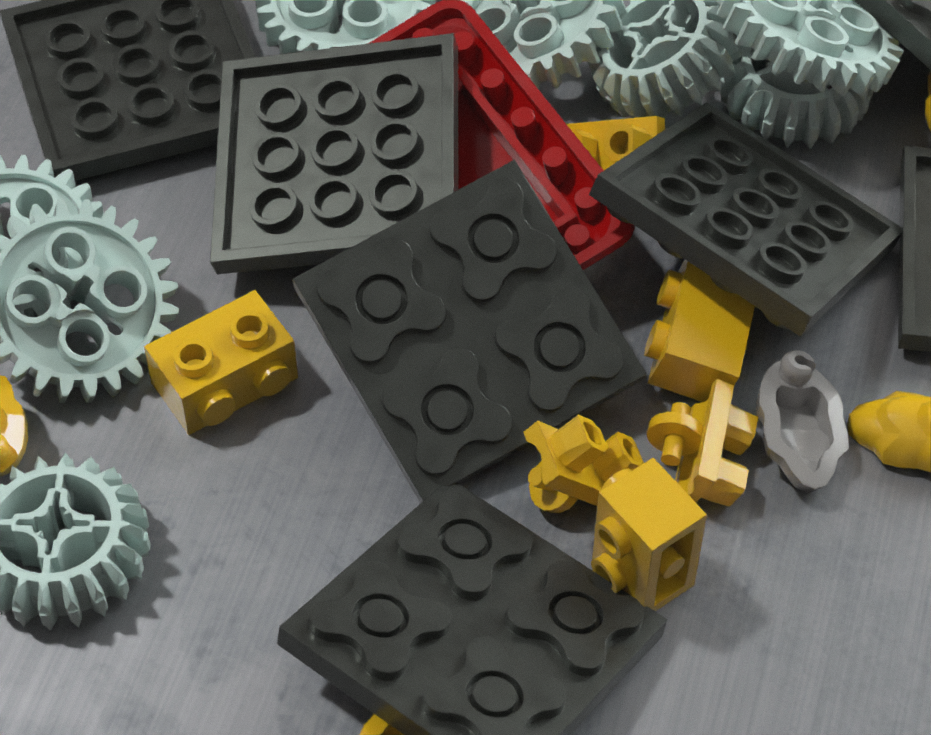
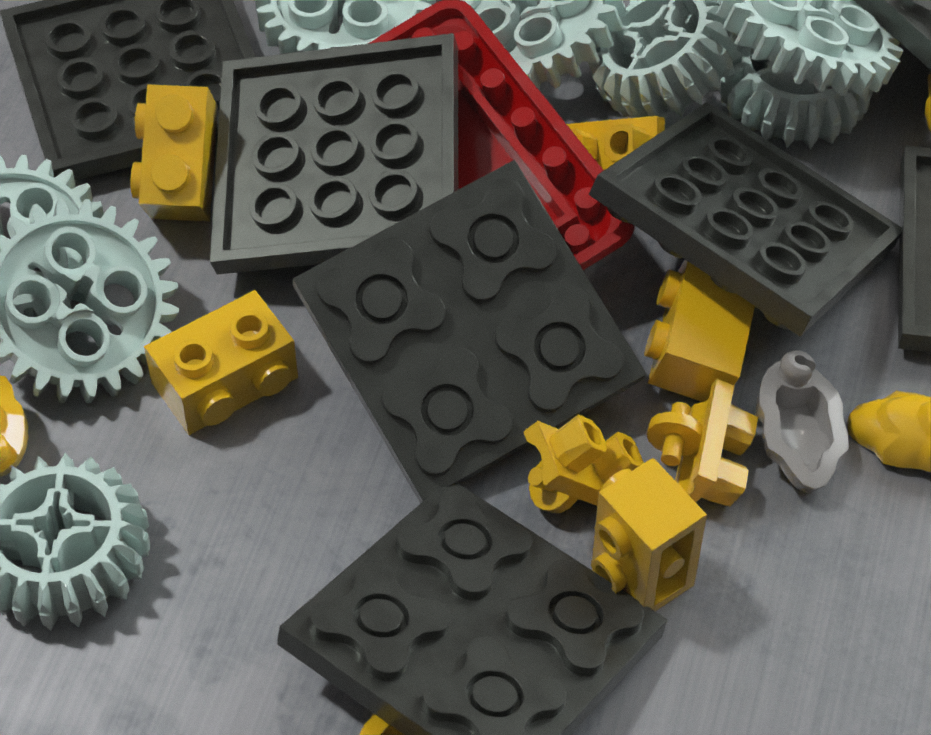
none -> yellow brick [130,84,218,222]

